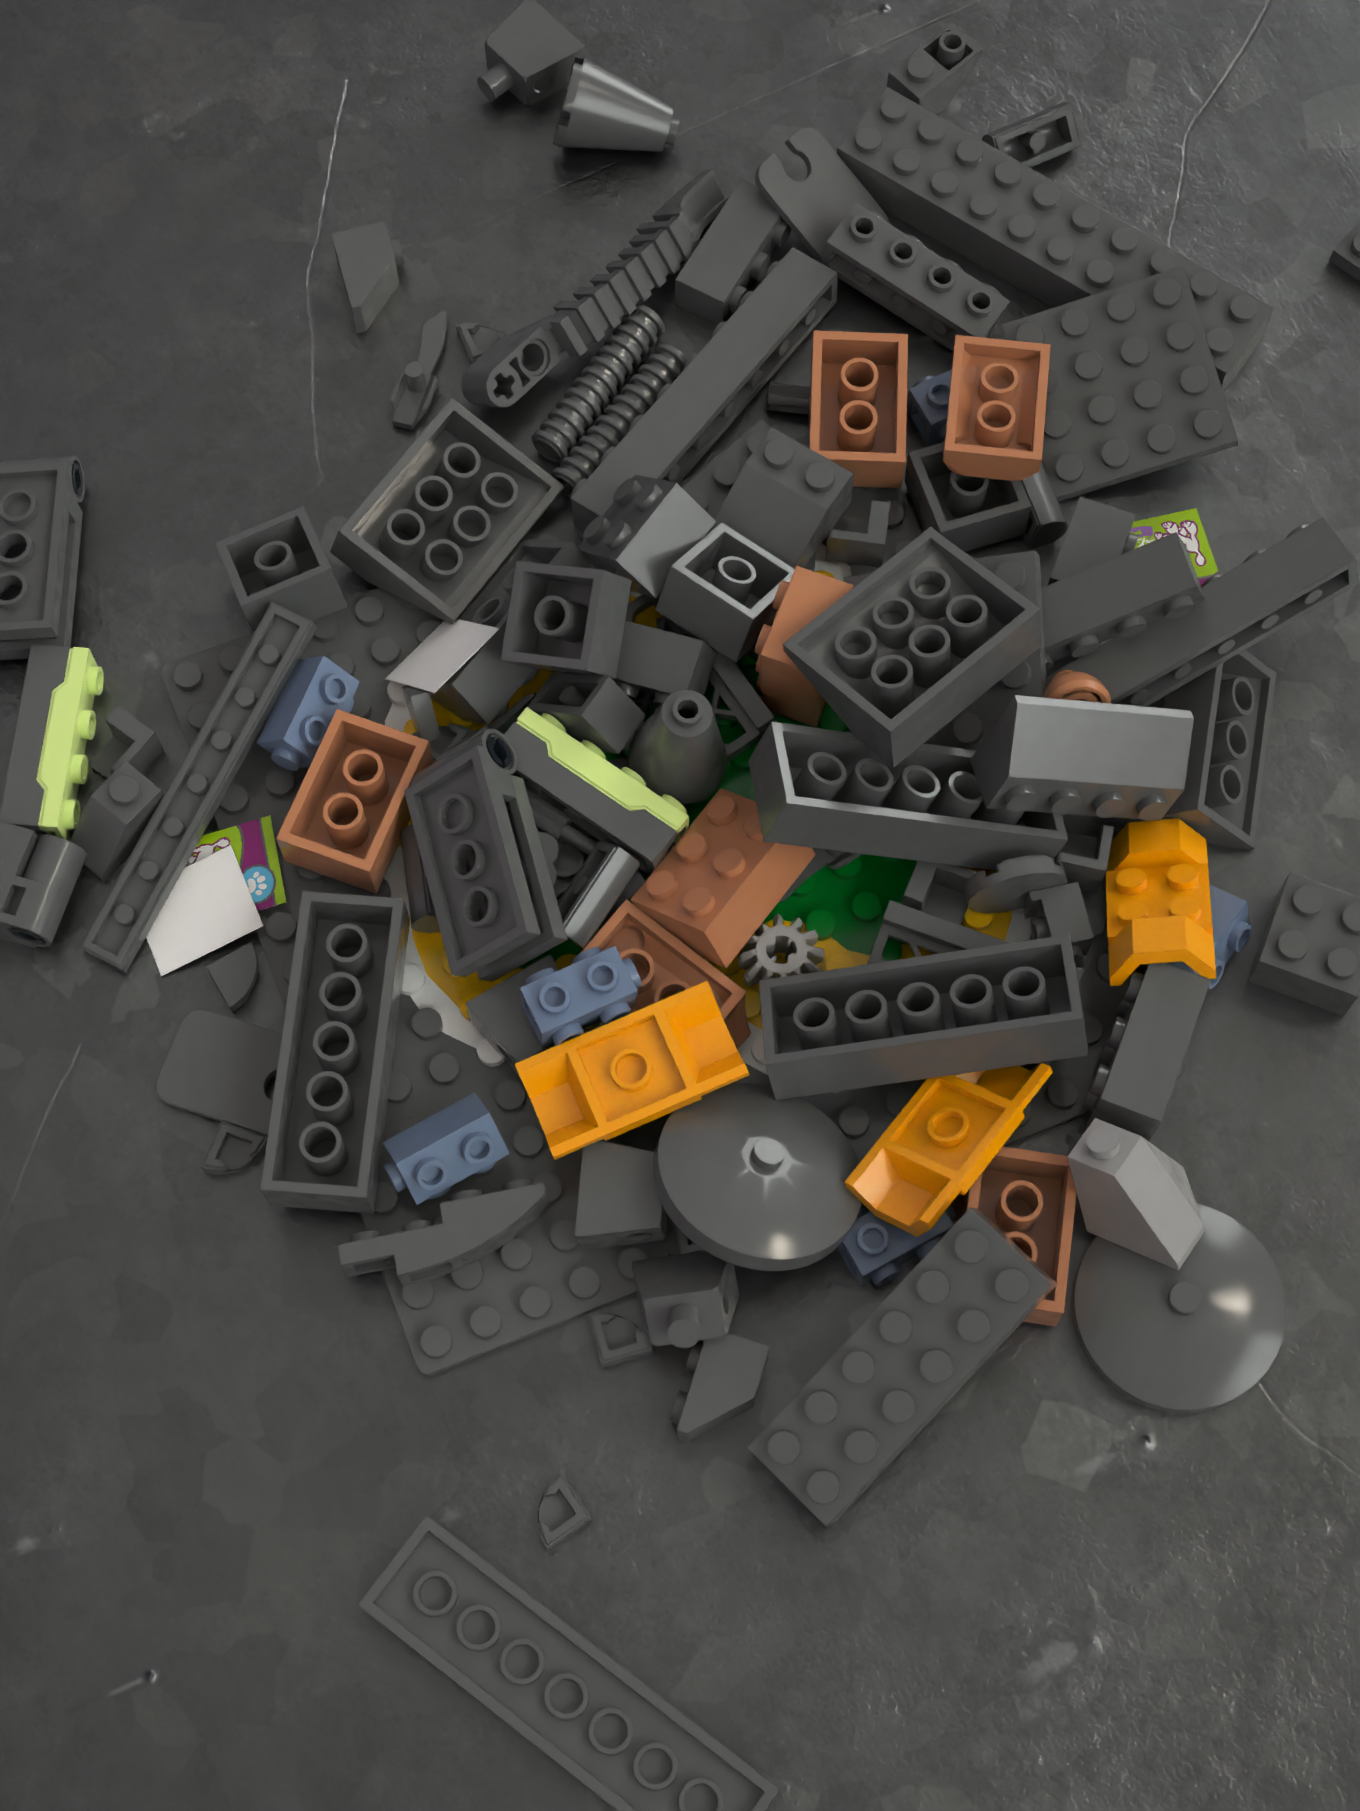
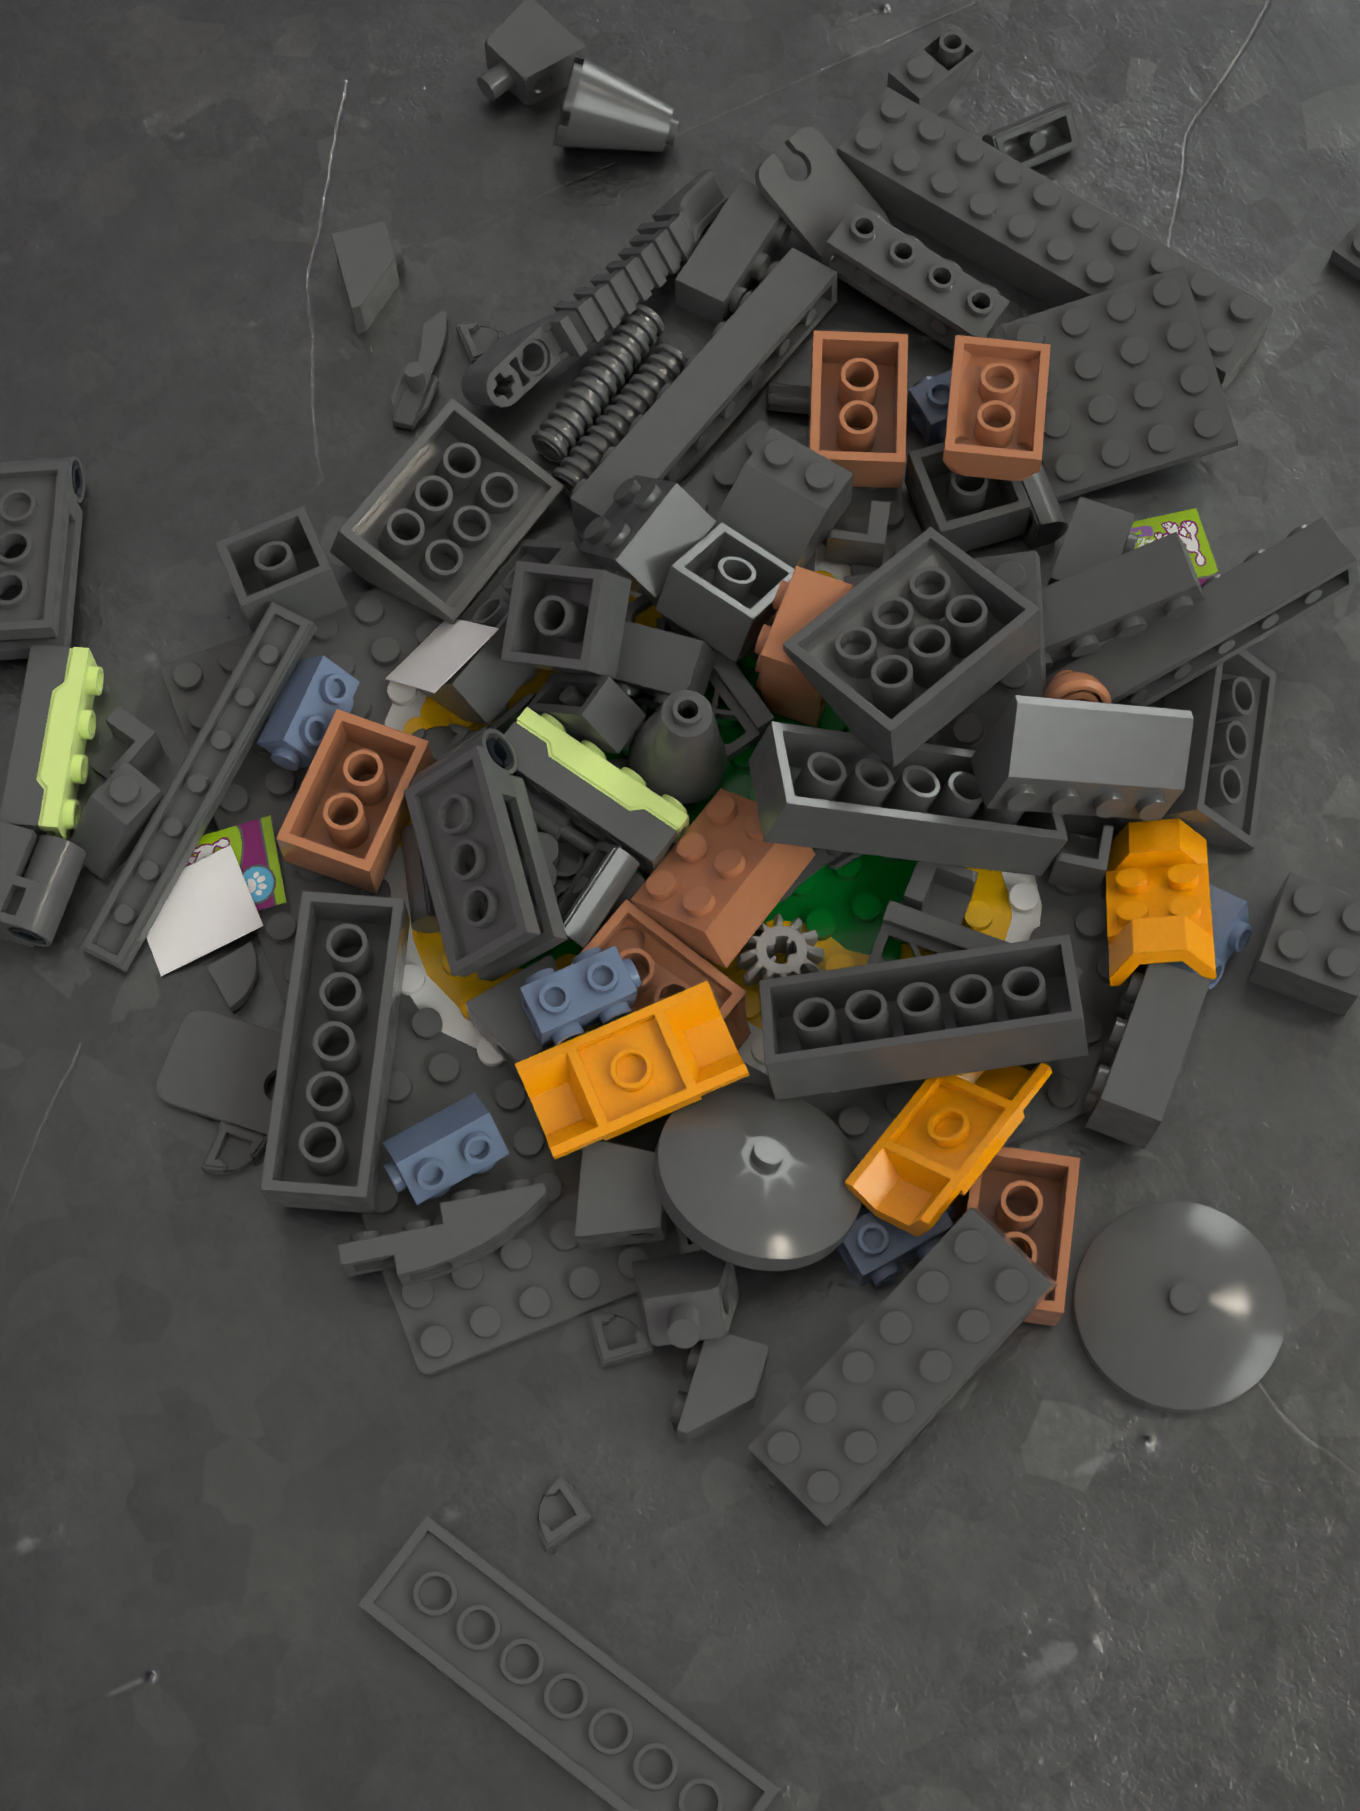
dark grey tile [402,685,440,741] -> none
dark grey tile [964,855,1067,913] -> none
dark grey brick [1023,882,1094,963] -> none
light grey slope [1067,1118,1205,1271] -> none

